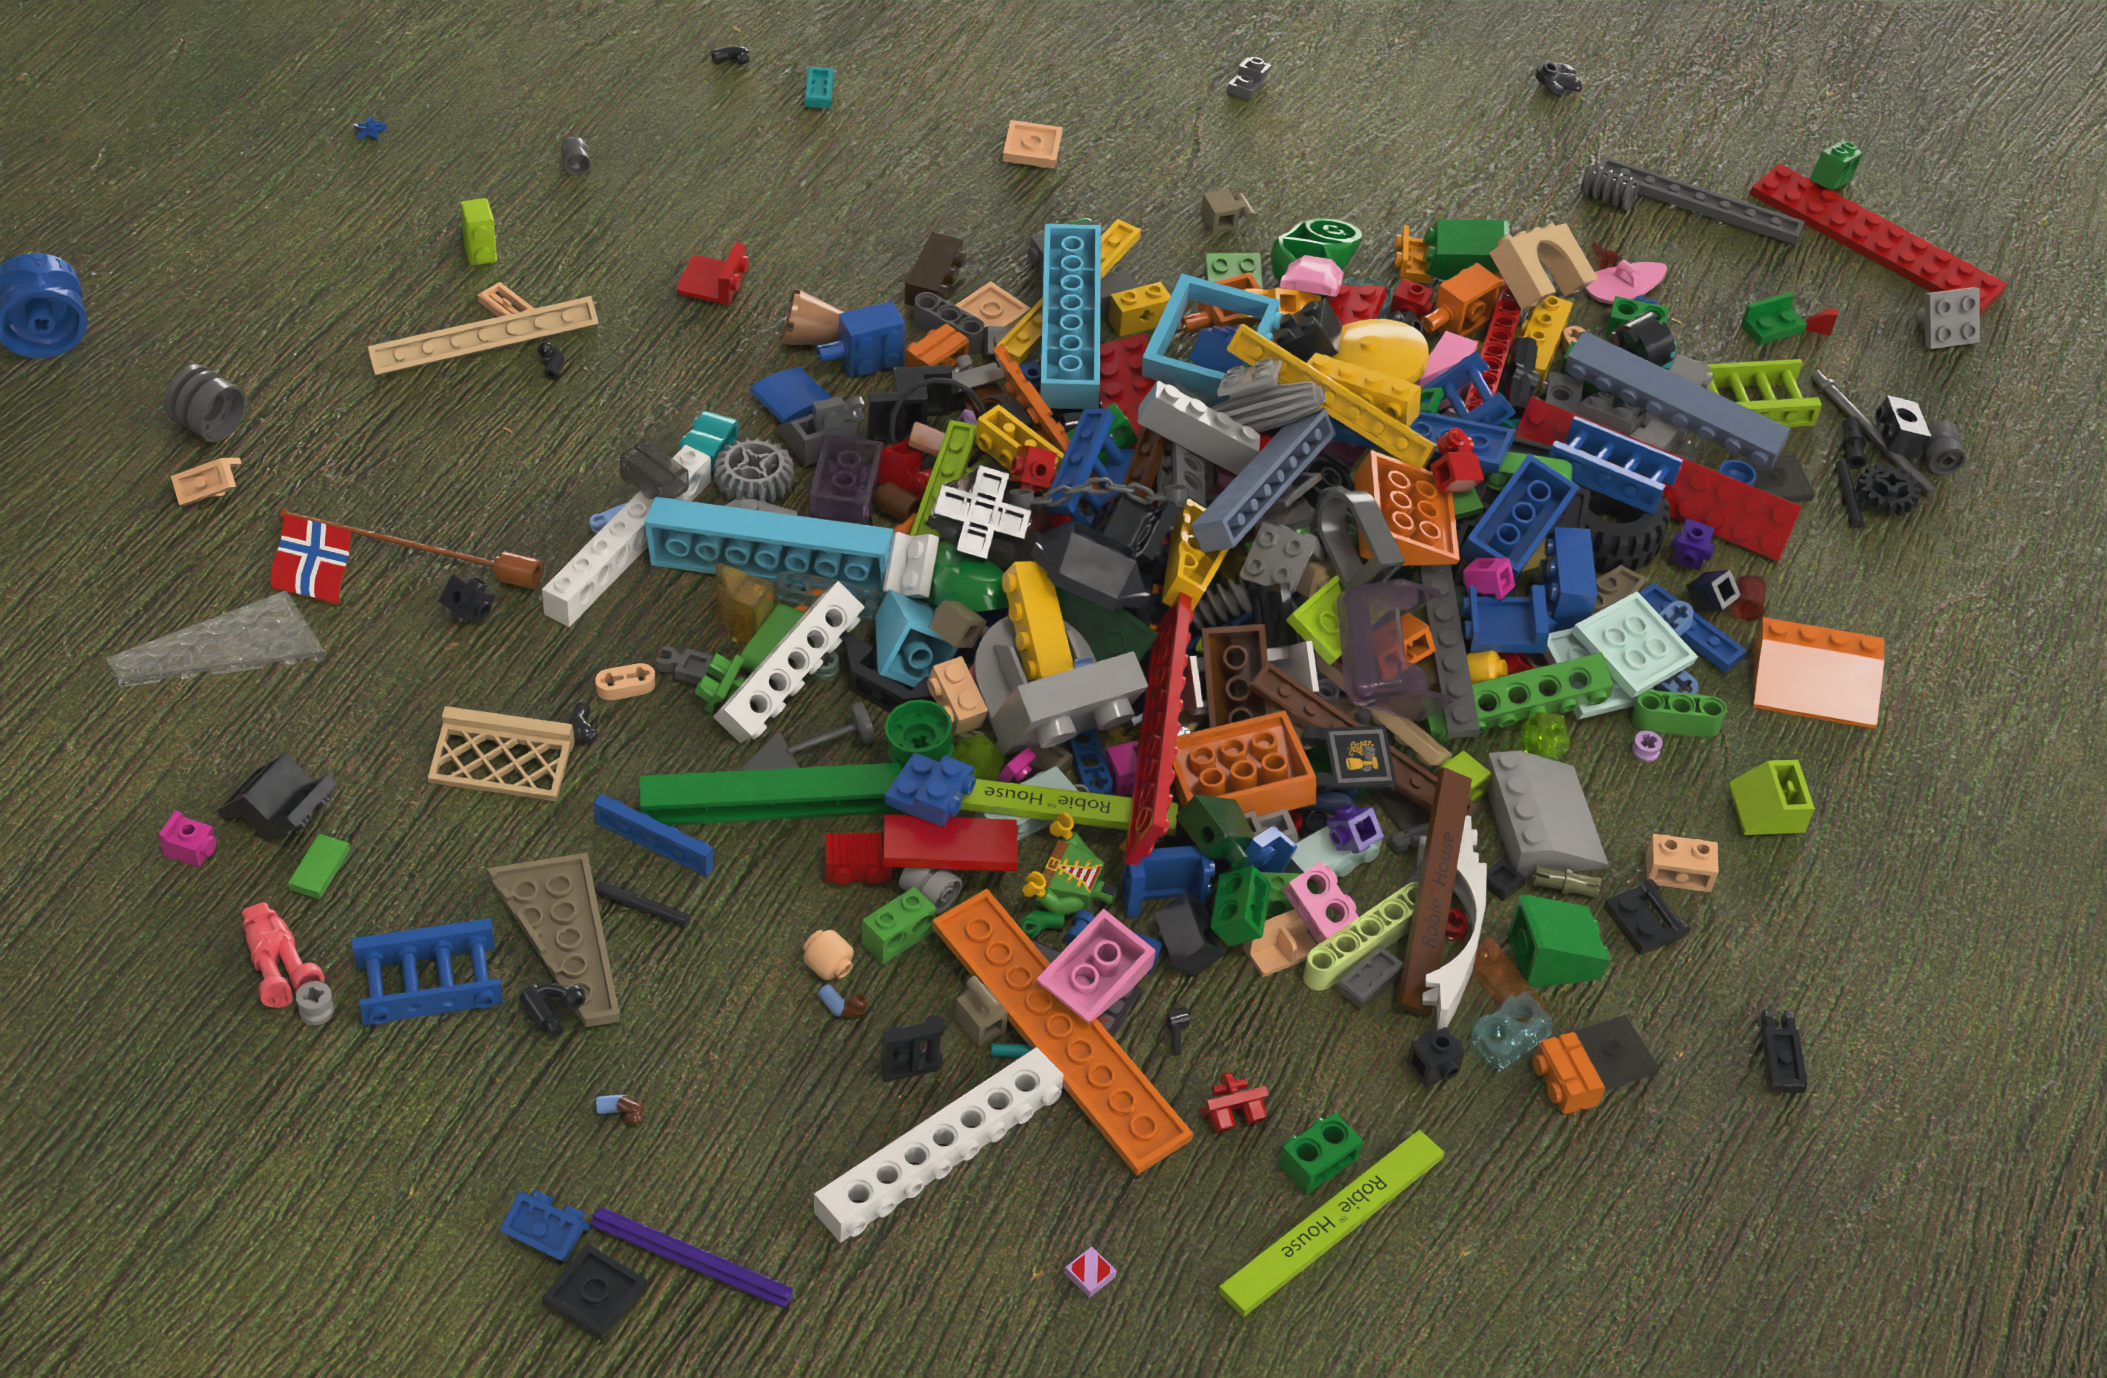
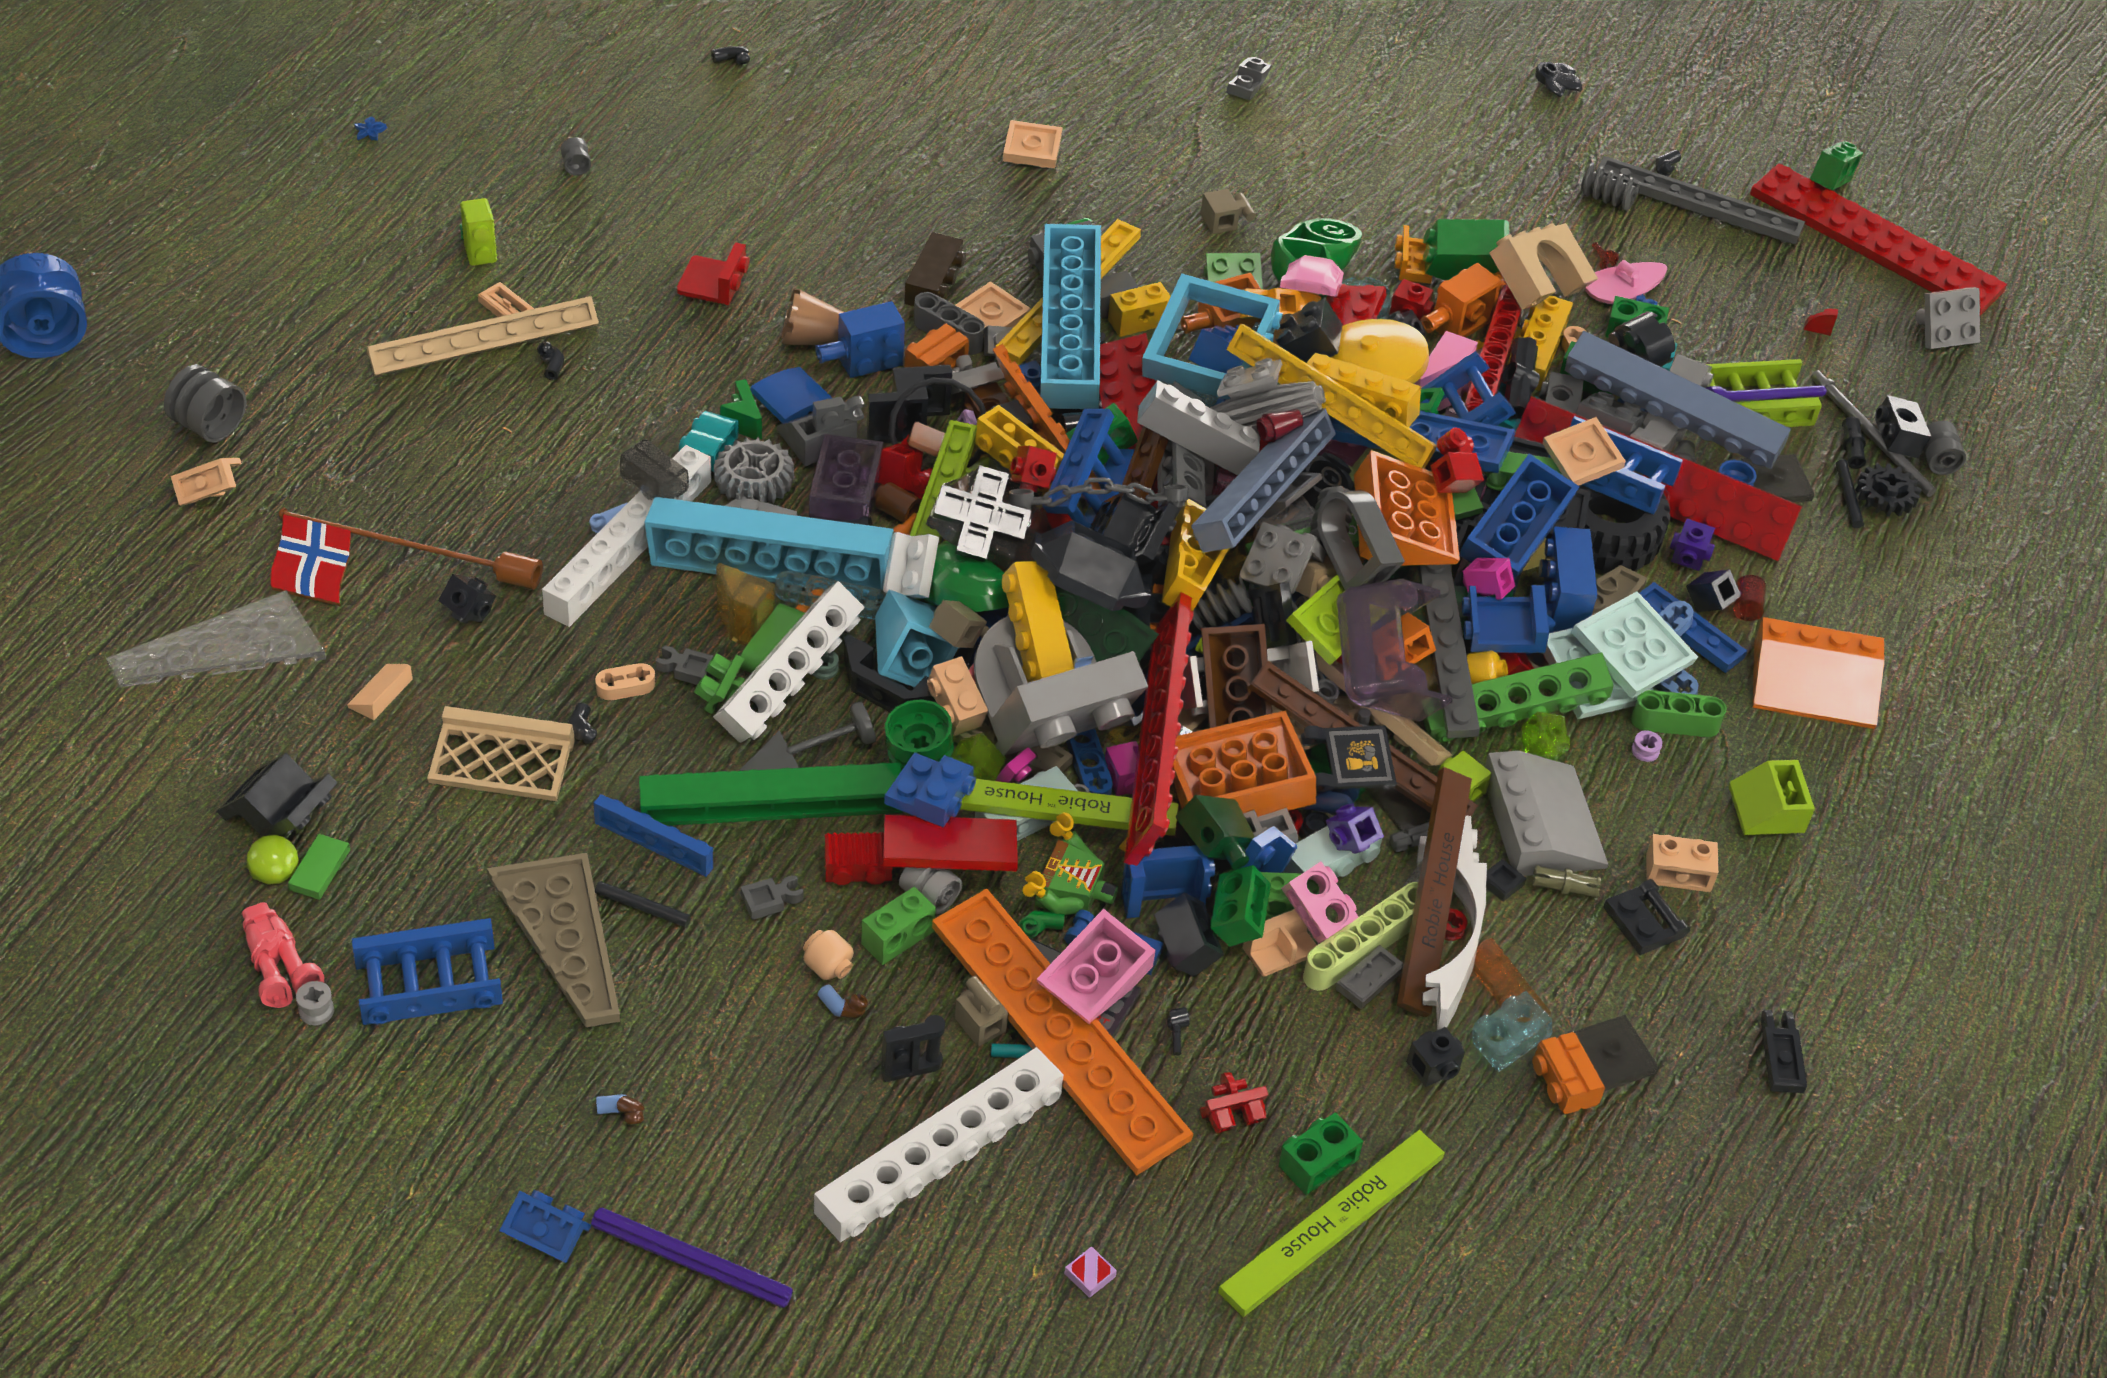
dark pink brick [158,810,217,867] -> none
black plant [519,983,586,1037] -> none
black plate [542,1244,648,1342] -> none
teal plate [805,67,834,108] -> none
green slope [1507,894,1610,988] -> none
green bracket [1741,292,1807,345] -> none
none -> lime hair [246,835,299,885]
none -> light nougat slope [347,664,413,720]
none -> green slope [720,379,762,440]
none -> dark grey plate [741,876,804,920]
none -> dark red cone [1256,409,1303,442]
none -> light nougat plate [1543,417,1626,486]
none -> black arm [1655,149,1681,176]
none -> dark purple piece [1706,385,1827,402]

